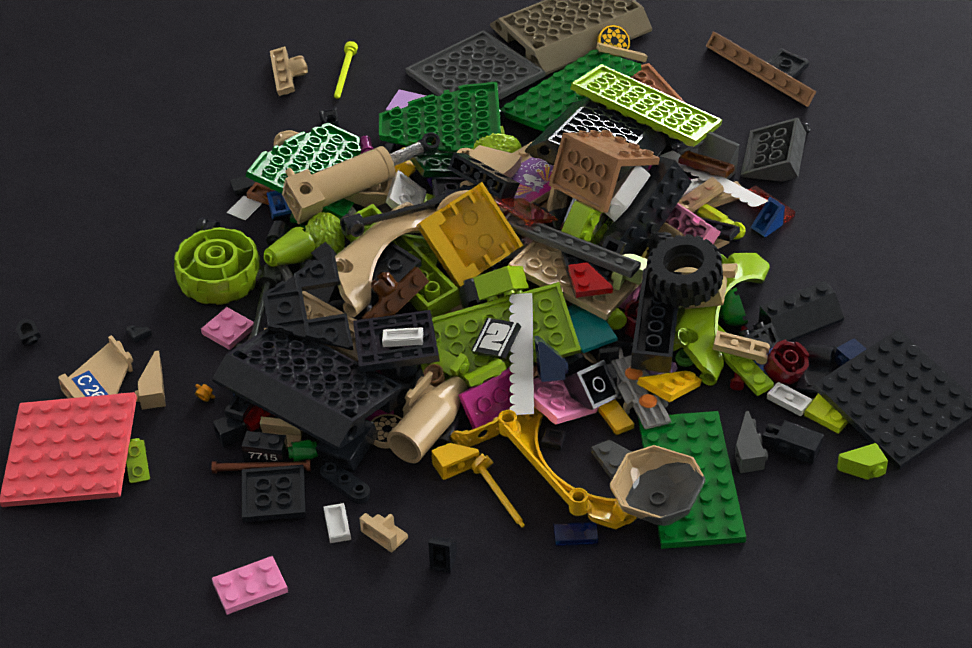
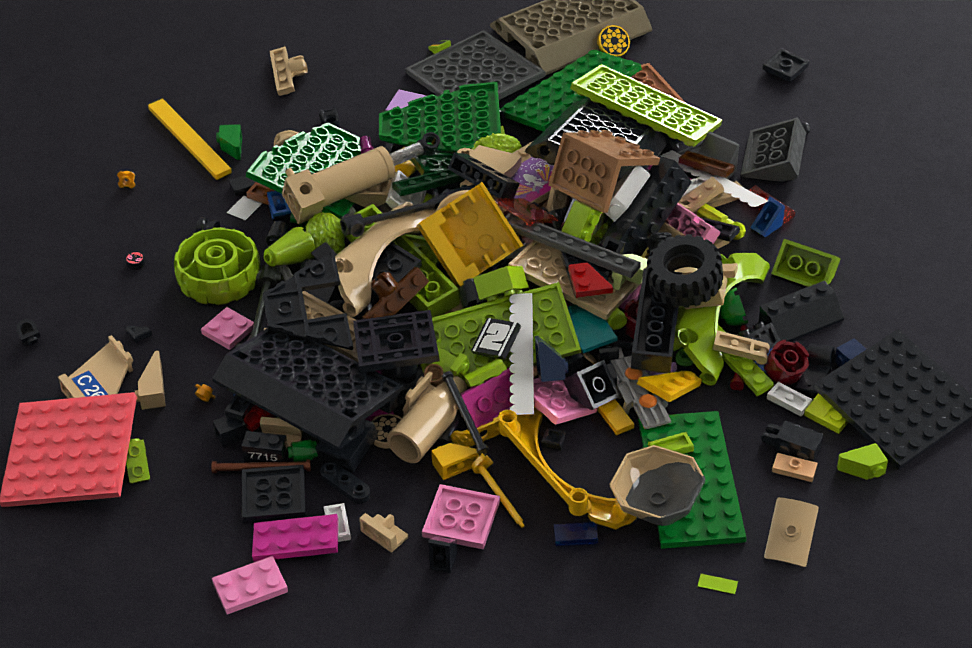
neon yellow piece [334,41,358,99] -> none
white tile [382,327,423,347] -> none
dark grey wing [591,440,632,480] -> none
tan tile [596,42,648,62] -> none
medium nougat tile [706,32,816,107] -> none
dark grey slope [735,411,768,473] -> none
none -> light orange plate [117,171,135,188]
none -> black tile [126,252,145,269]
none -> yellow tile [148,99,232,180]
none -> green slope [216,124,242,160]
none -> dark pink plate [252,514,339,562]
none -> dark green tile [392,169,464,196]
none -> bright pink plate [422,484,500,549]
none -> lime slope [428,40,451,54]
none -> black bar [441,371,489,455]
none -> lime tile [648,432,694,454]
none -> lime sticker [698,574,738,594]
none -> tan shield [764,498,818,567]
none -> lime slope [771,239,841,287]
none -> light nougat plate [772,453,818,482]

